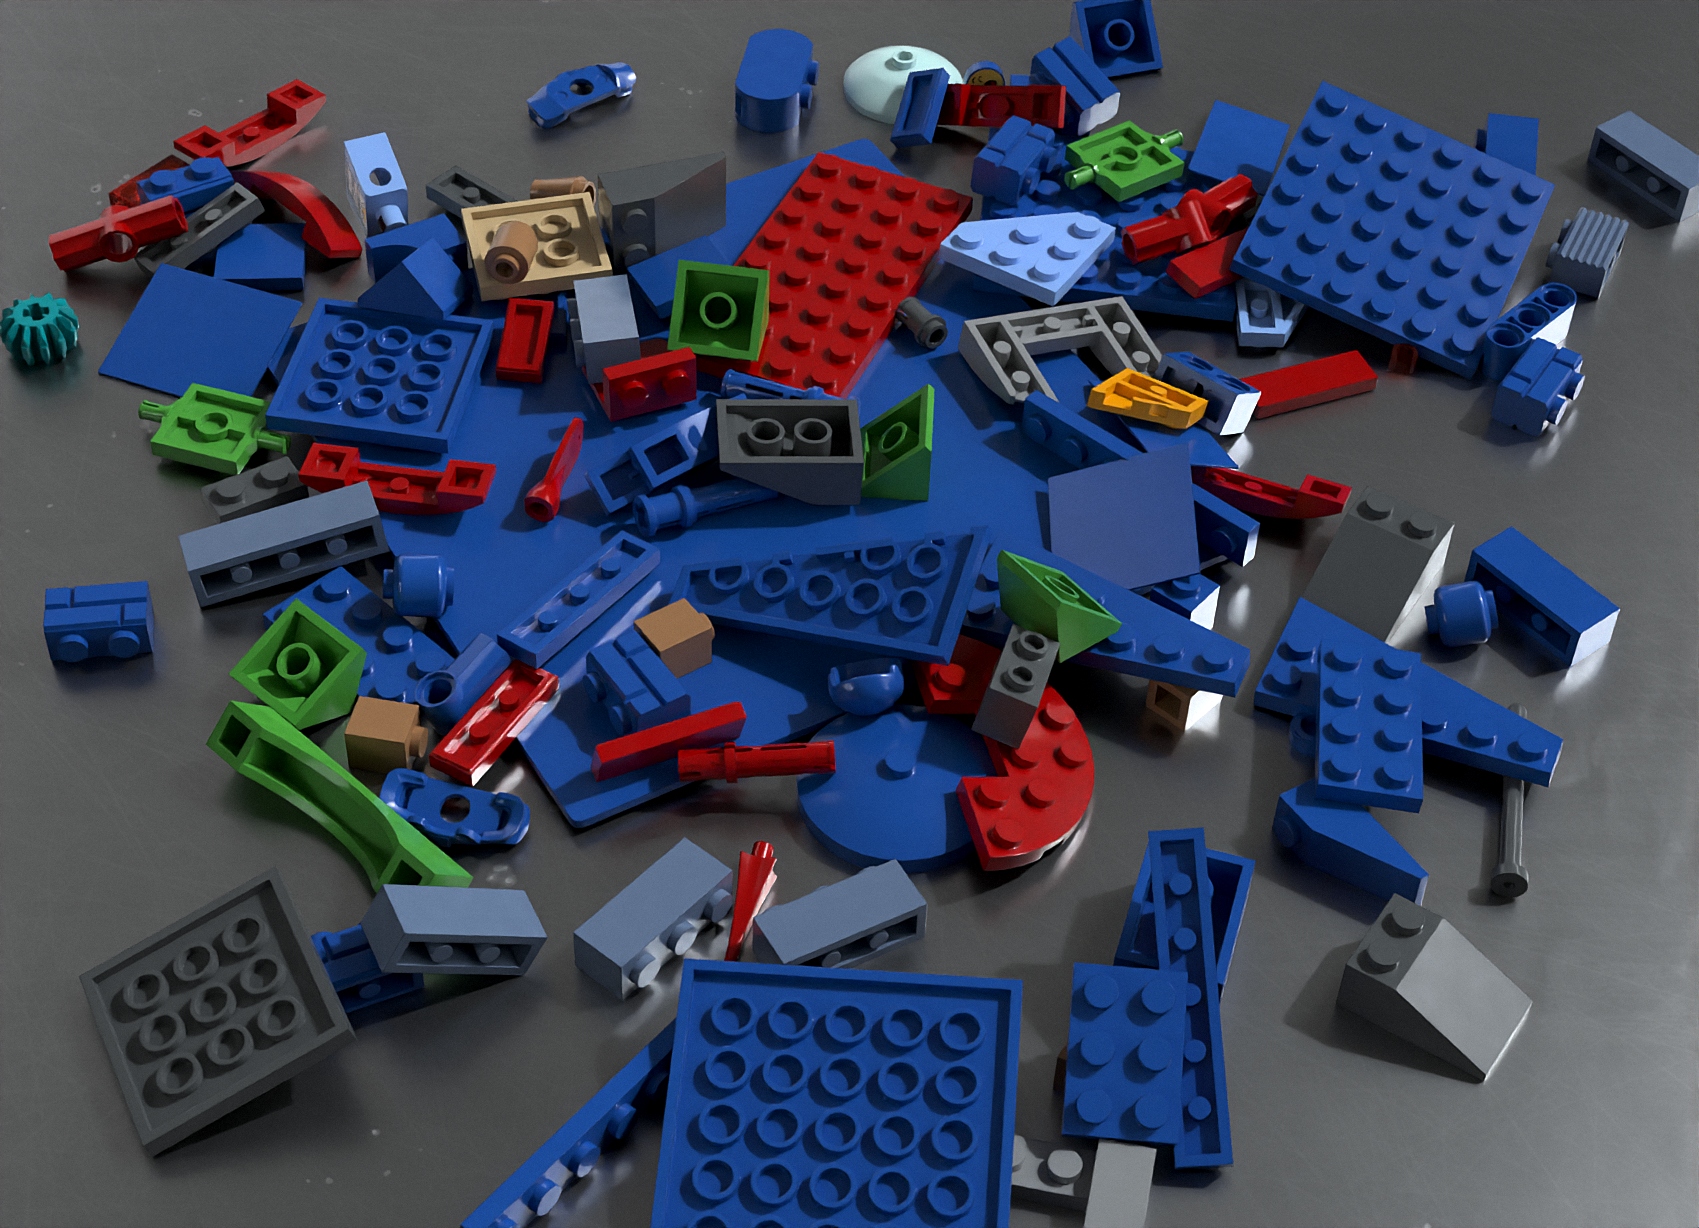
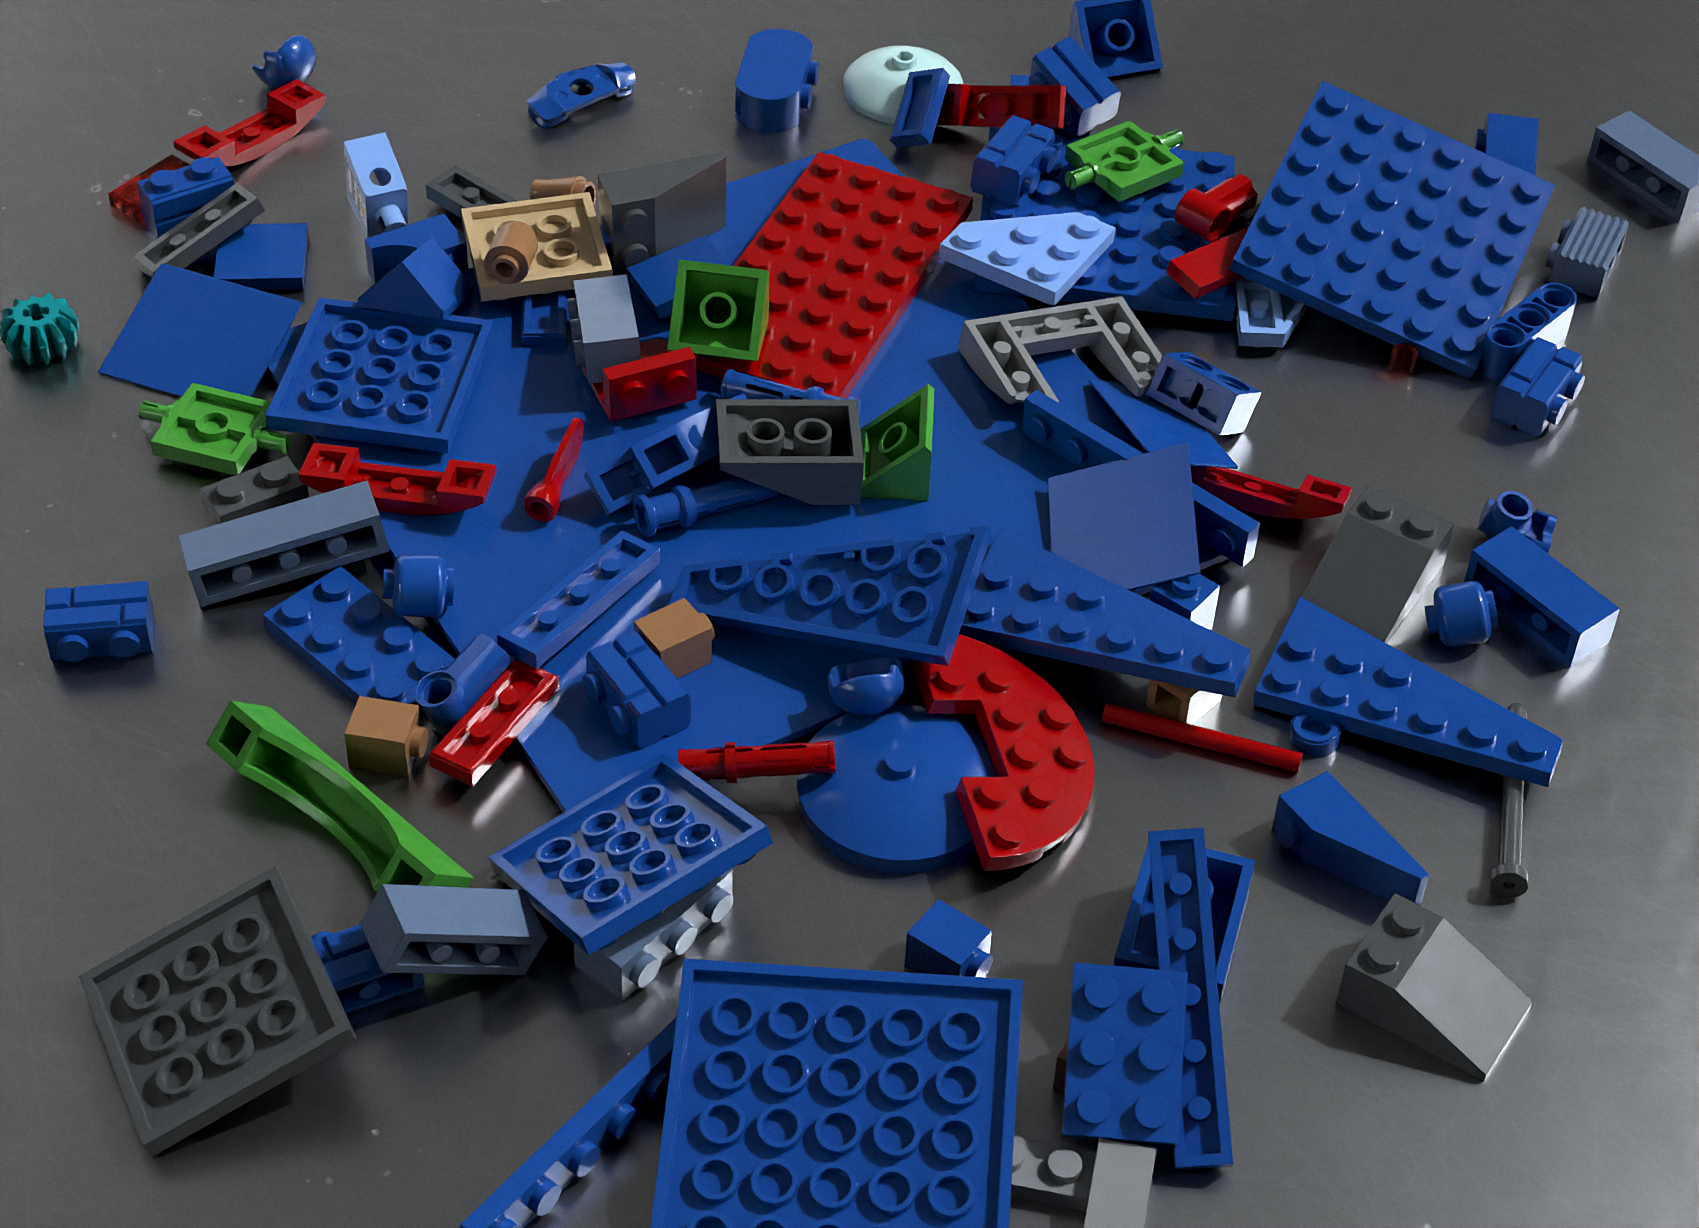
red piece [49,195,188,272] -> none
bright green slope [228,598,367,730] -> none
red slope [229,171,363,258] -> none
blue piece [379,768,530,847] -> none
red tile [495,298,554,383] -> none
red tile [590,701,747,782] -> none
red piece [724,841,777,962] -> none
sand blue brick [752,859,928,969] -> none
dark grey pin [896,297,948,348] -> none
tile [964,61,1005,86] -> none
dark grey brick [971,624,1060,749] -> none
bright green slope [996,550,1122,663] -> none
light orange wing [1087,368,1208,429] -> none
red piece [1121,199,1213,265] -> none
blue piece [1187,100,1290,197] -> none
red tile [1239,350,1378,419] -> none
blue plate [1315,639,1423,814] -> none
none -> blue hair [252,35,316,90]
none -> blue plate [488,753,773,955]
none -> blue brick [904,899,993,977]
none -> red bar [1102,703,1303,773]
none -> blue plate [1477,491,1557,553]

